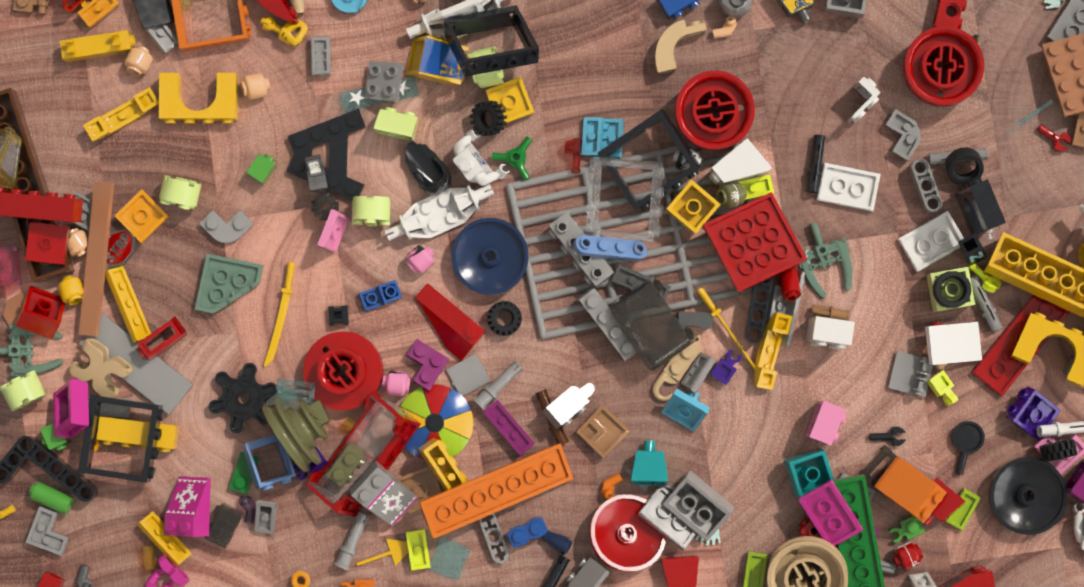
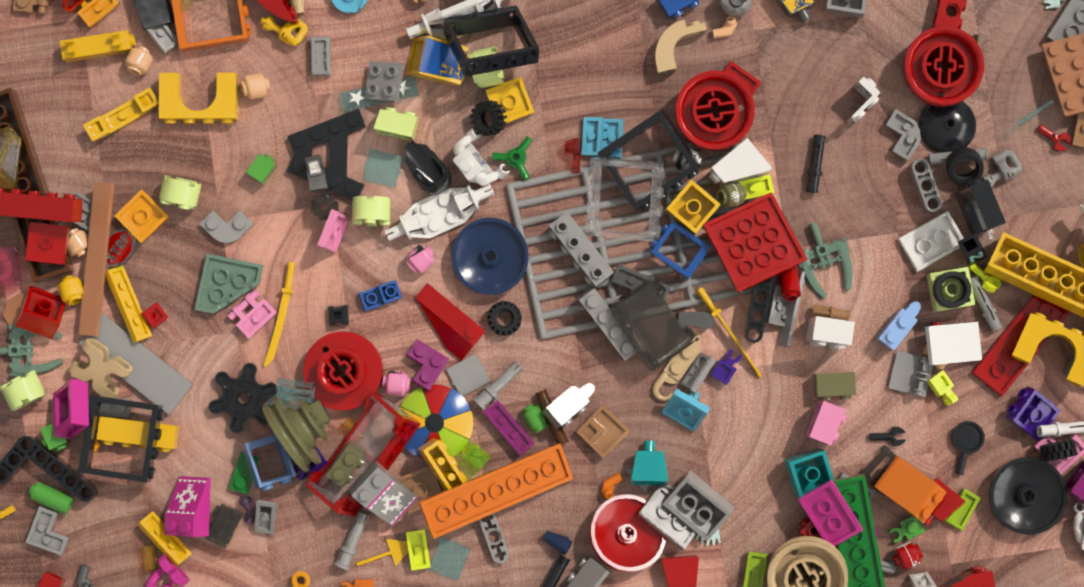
red window [137,316,187,362] -> none
blue brick [507,517,548,547] -> none
medium blue plate [573,235,647,261] -> none
yellow slope [754,312,793,390] -> none
white tile [816,163,881,212] -> none
none -> red tile [141,302,168,329]
none -> bright pink plate [227,289,277,339]
none -> clear light blue piece [363,149,403,188]
none -> clear neon green brick [461,441,492,471]
none -> bright green brick [521,404,548,433]
none -> blue window [650,221,711,280]
none -> red tile [724,61,762,96]
none -> olive brick [814,372,856,401]
none -> light blue hinge [876,301,921,351]
none -> black dish [919,101,976,153]
none -> light grey piece [981,150,1022,187]

